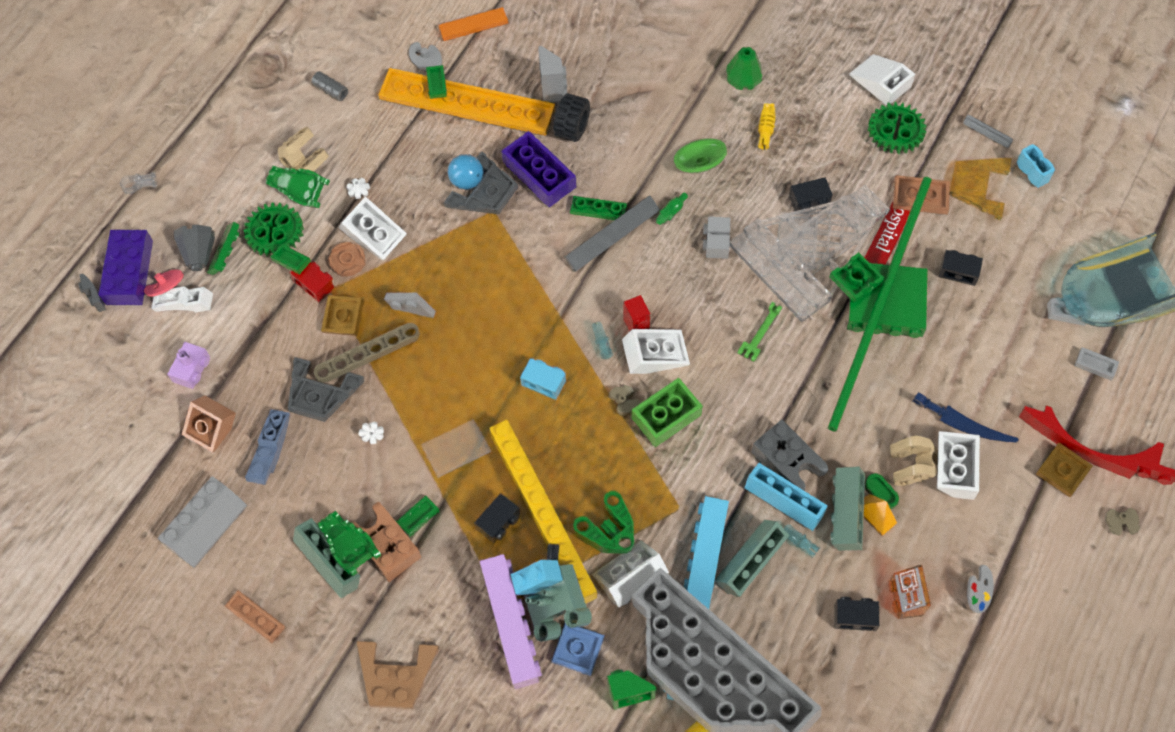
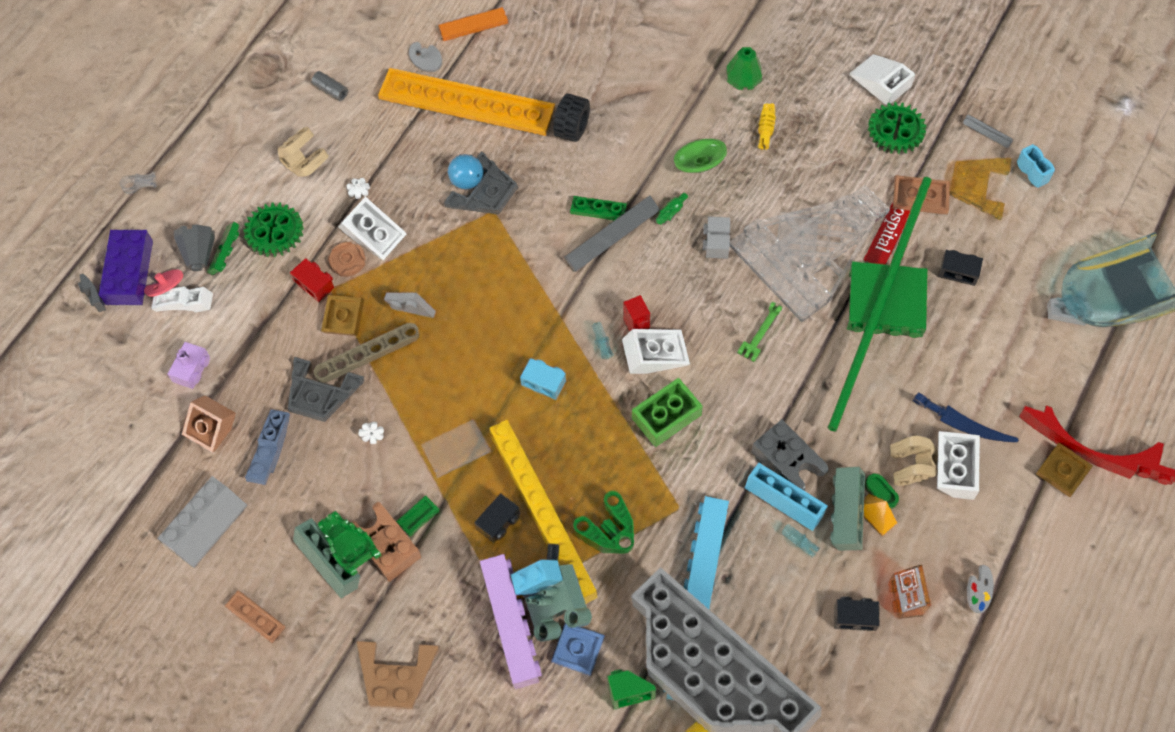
green animal [265,166,330,208] -> none
green tile [270,244,311,275] -> none
green tile [426,65,447,99] -> none
dark purple brick [501,131,576,208] -> none
light grey wedge [538,46,567,106] -> none
white slope [592,540,669,607] -> none
dark tan piece [609,385,640,415] -> none
sand green brick [715,520,789,597] -> none
black brick [789,177,833,213] -> none
green brick [829,252,884,303] -> none
light grey tile [1074,347,1119,381] -> none
dark tan piece [1105,508,1140,536] -> none

